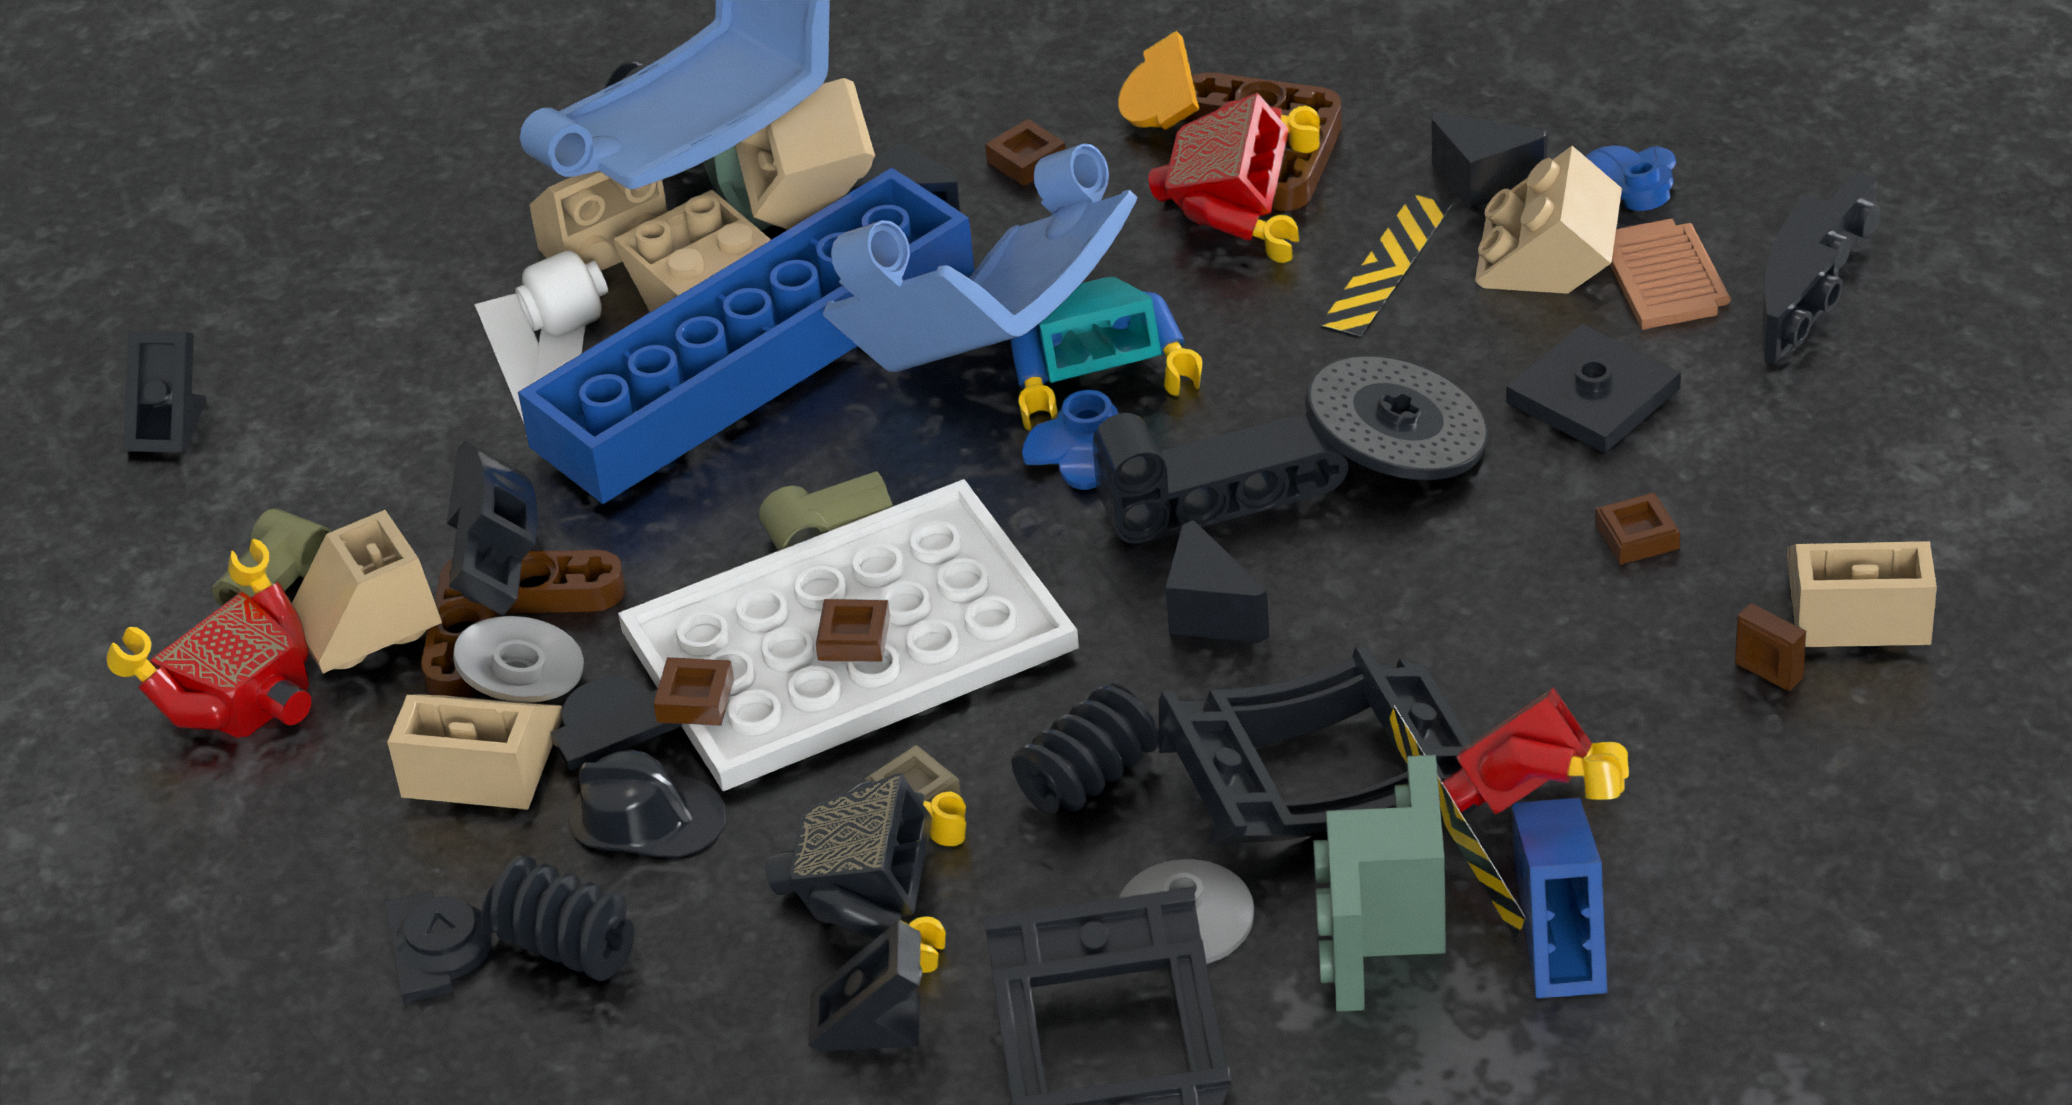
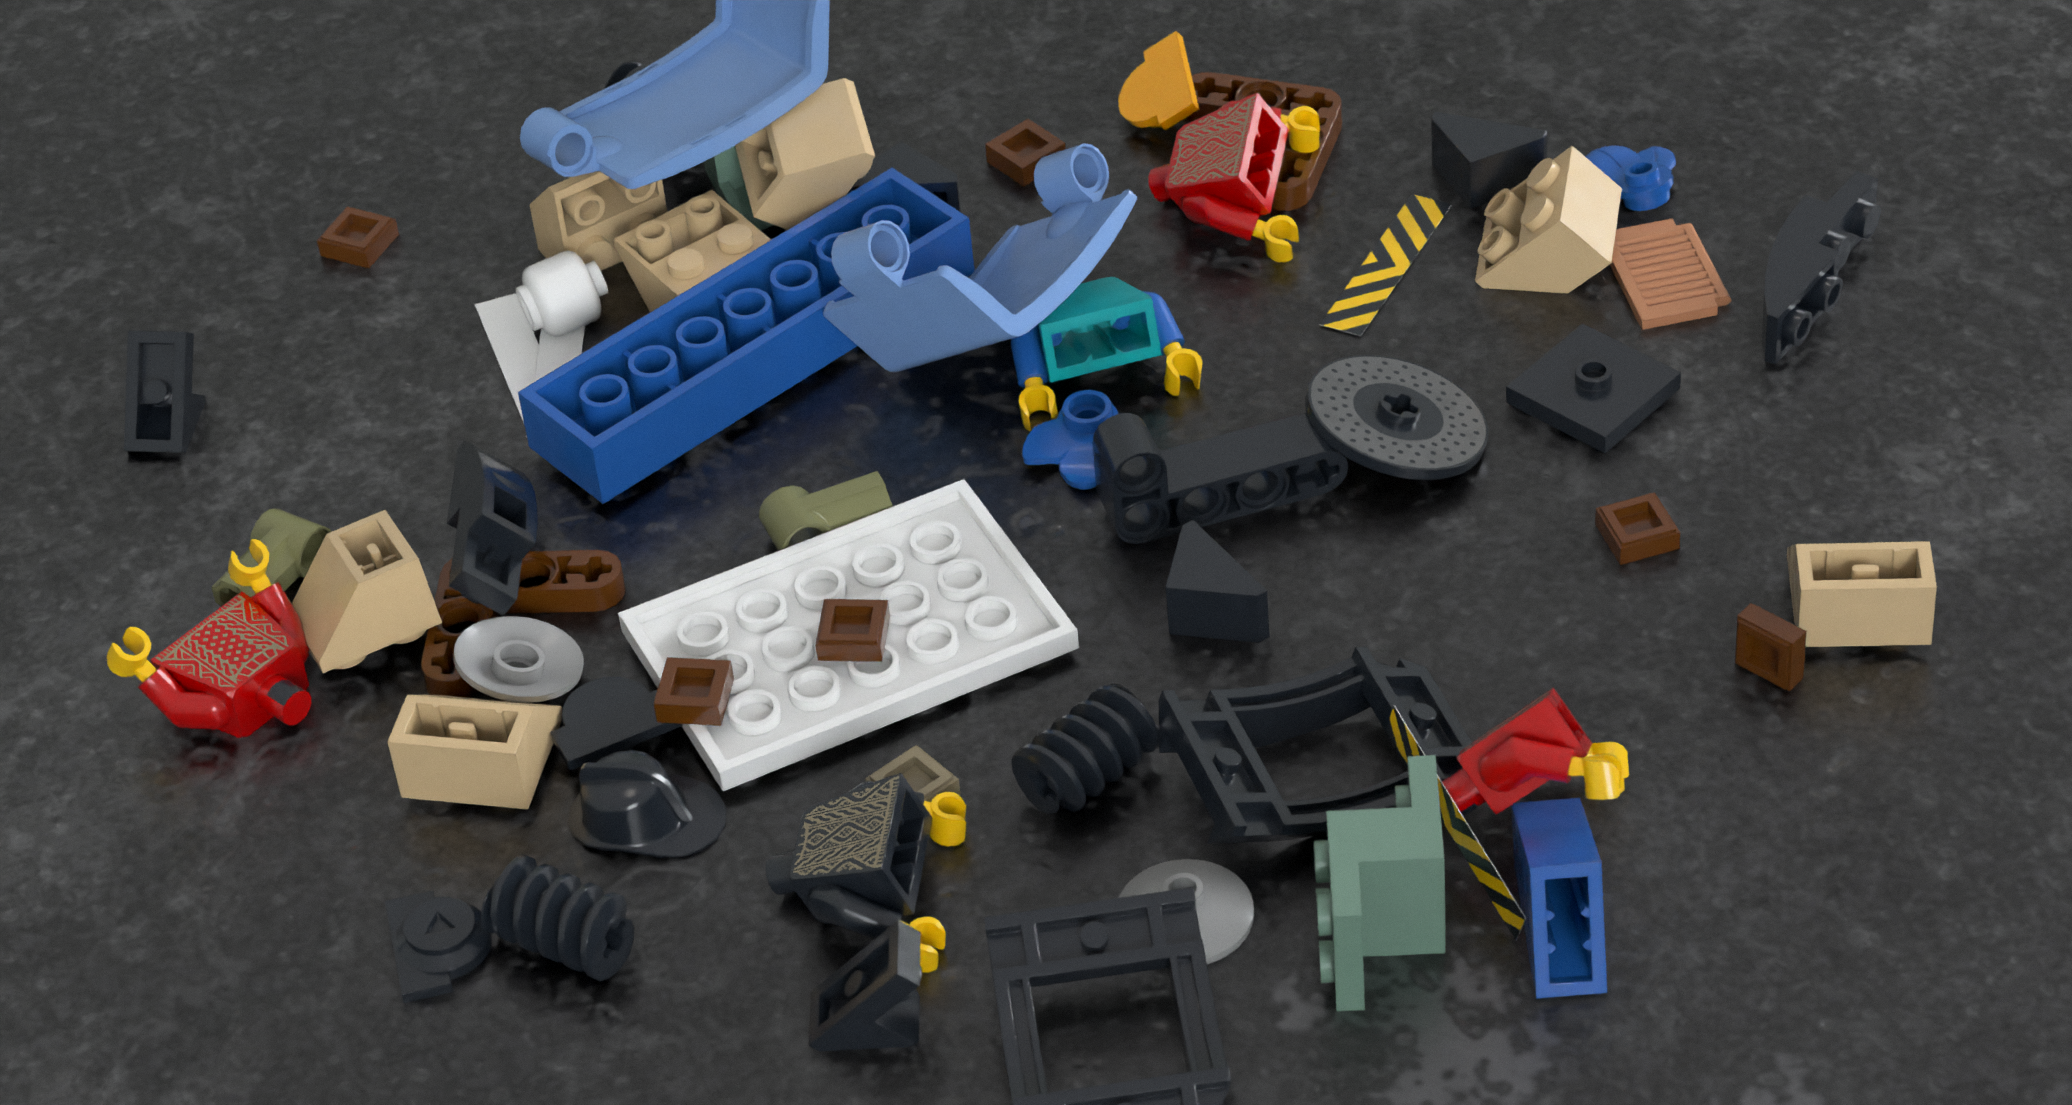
none -> reddish brown tile [317,206,399,268]

